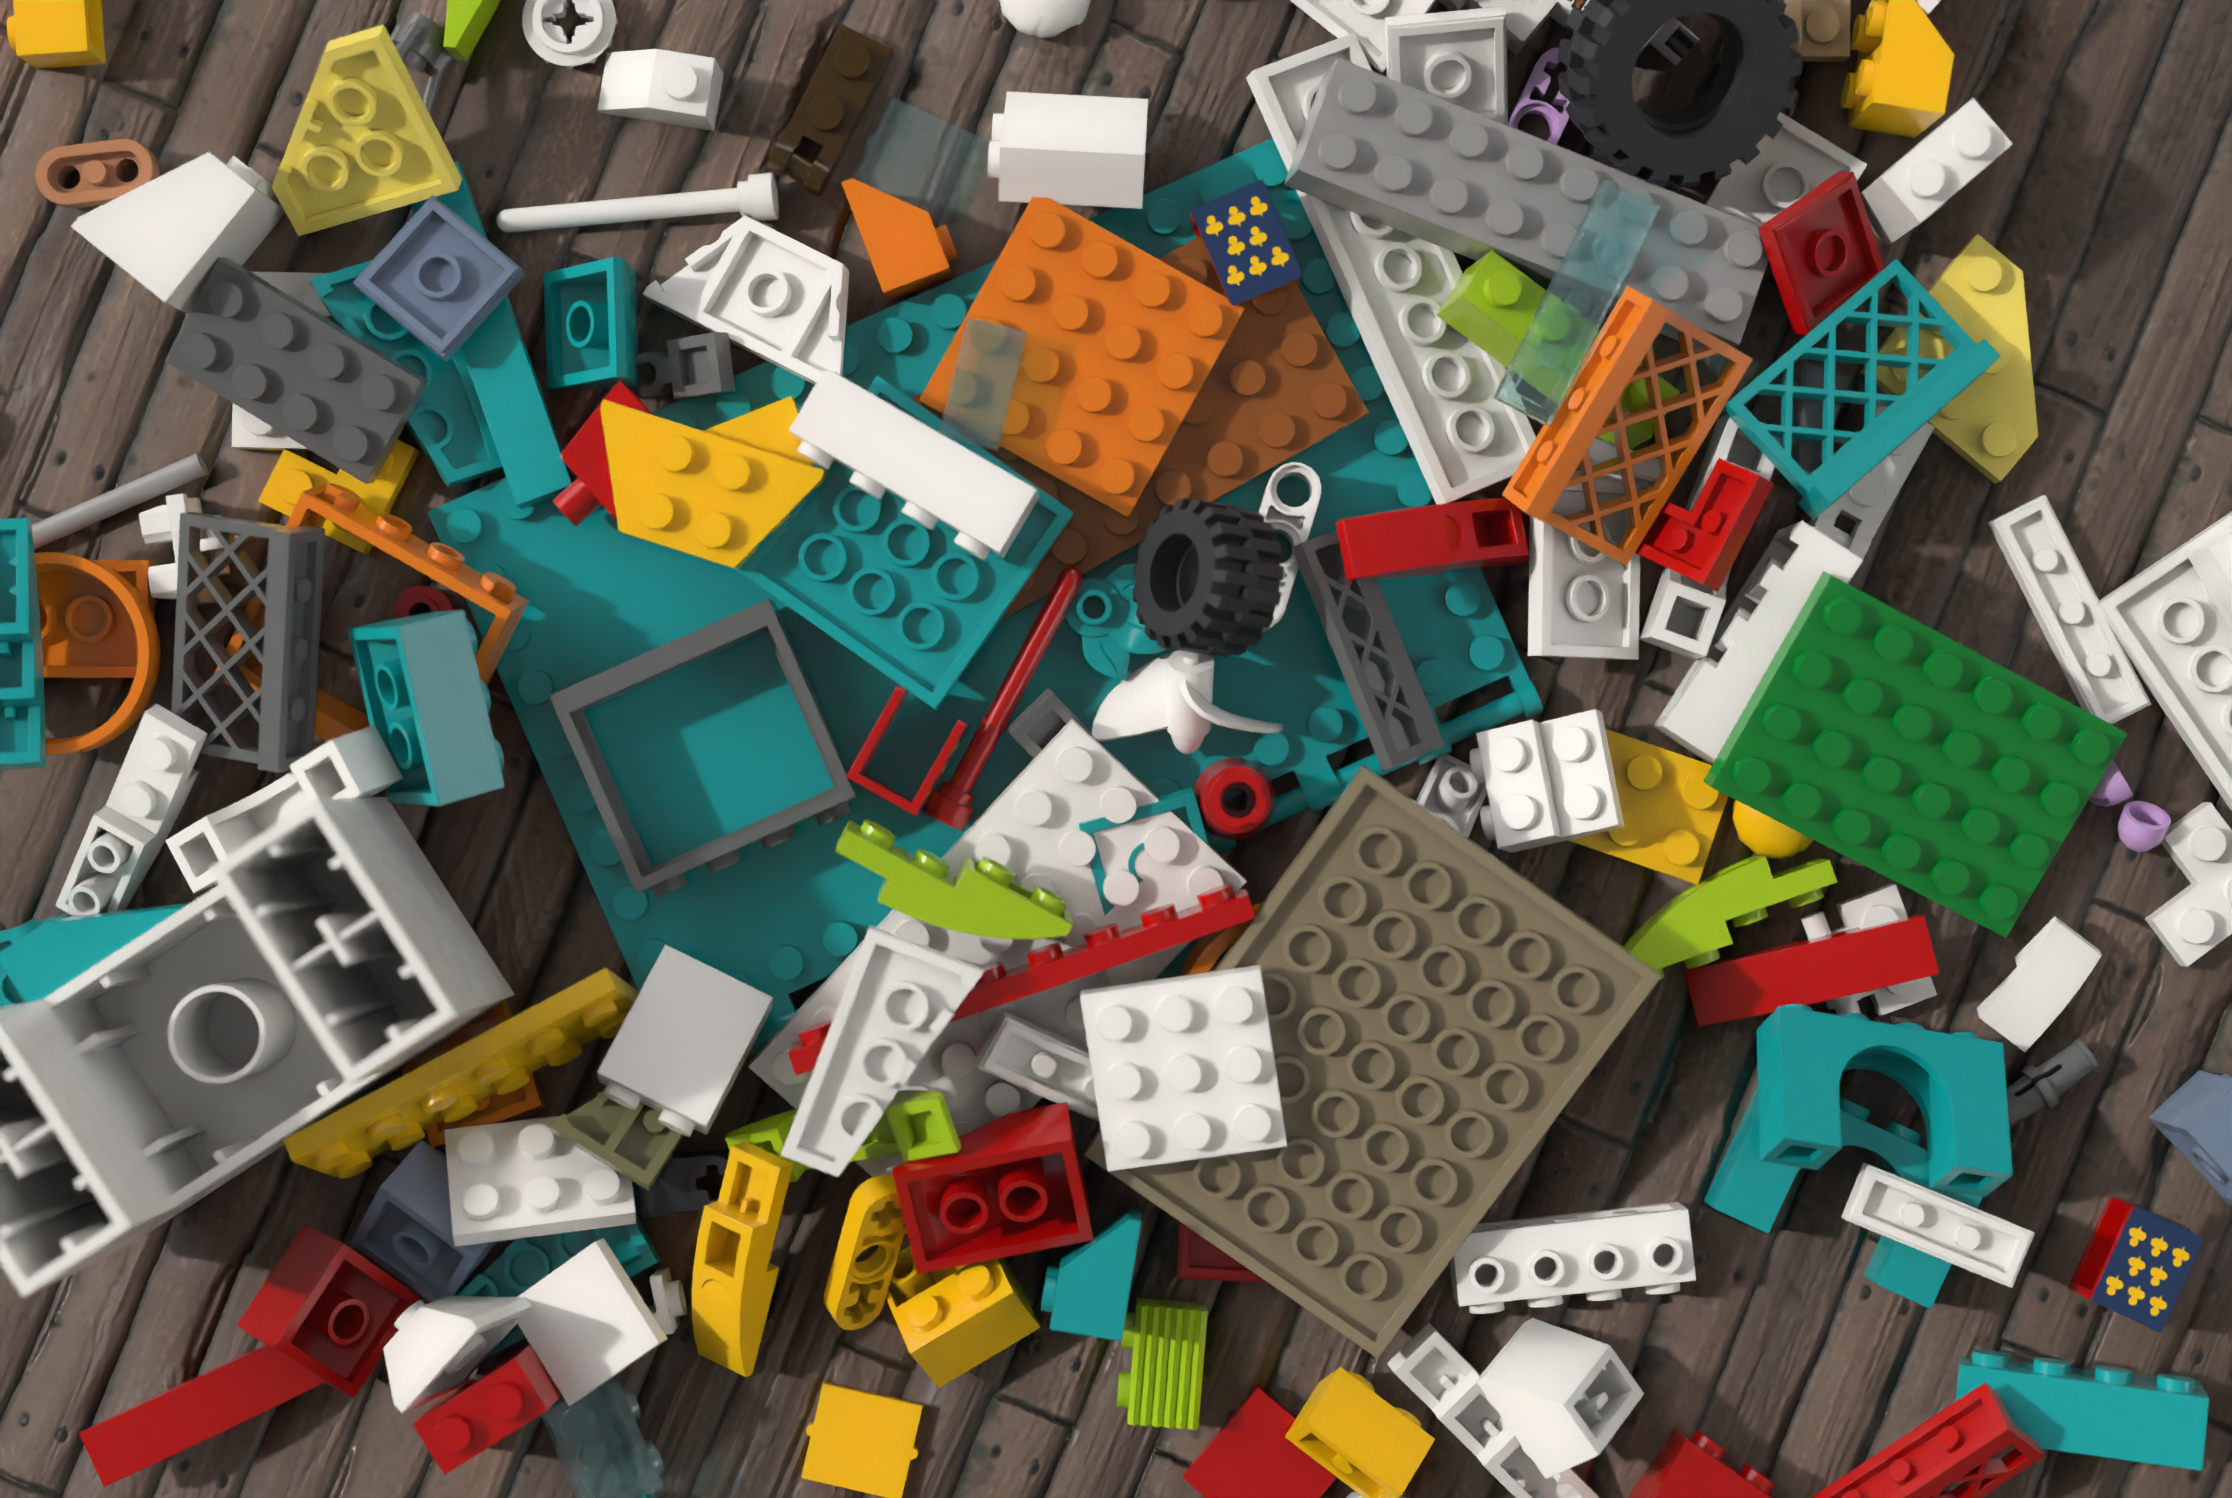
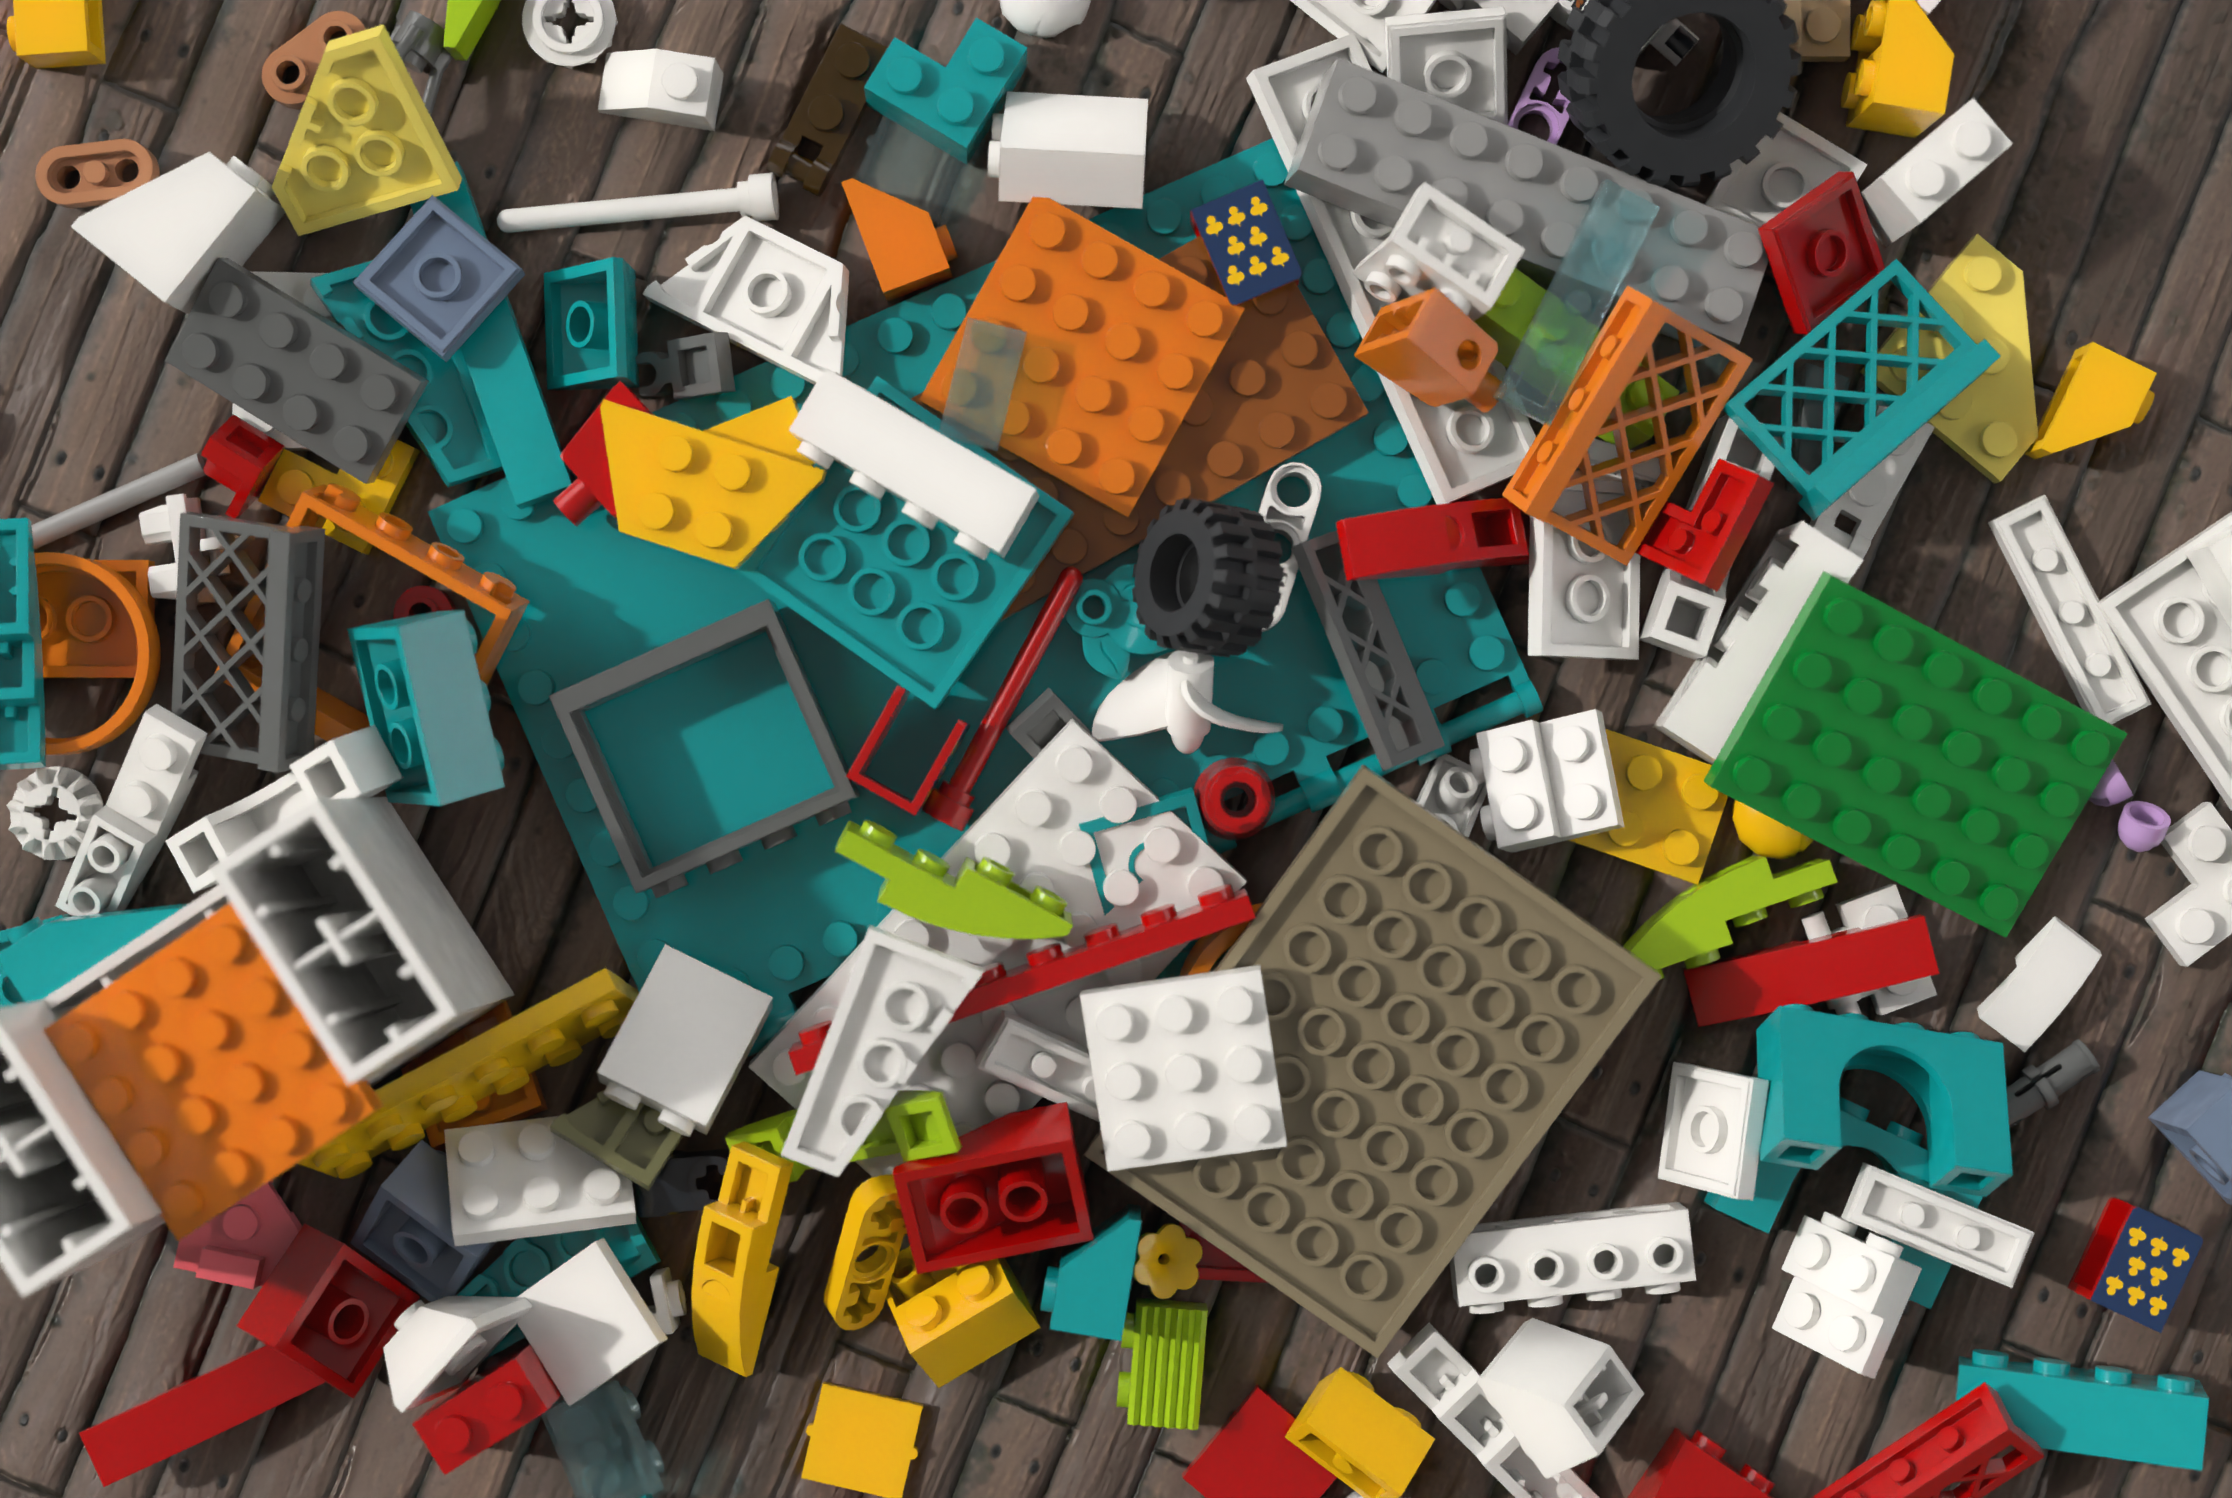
none -> white gear [6,767,104,860]
none -> orange plate [44,903,384,1241]
none -> coral plate [173,1180,302,1289]
none -> red panel [201,414,285,519]
none -> nougat plate [262,11,367,109]
none -> teal brick [864,17,1027,165]
none -> yellow plant [1132,1223,1203,1299]
none -> white bracket [1353,182,1525,321]
none -> orange torso [1354,288,1506,413]
none -> white tile [1658,1062,1769,1200]
none -> white plate [1772,1211,1922,1379]
none -> yellow slope [2025,342,2157,459]

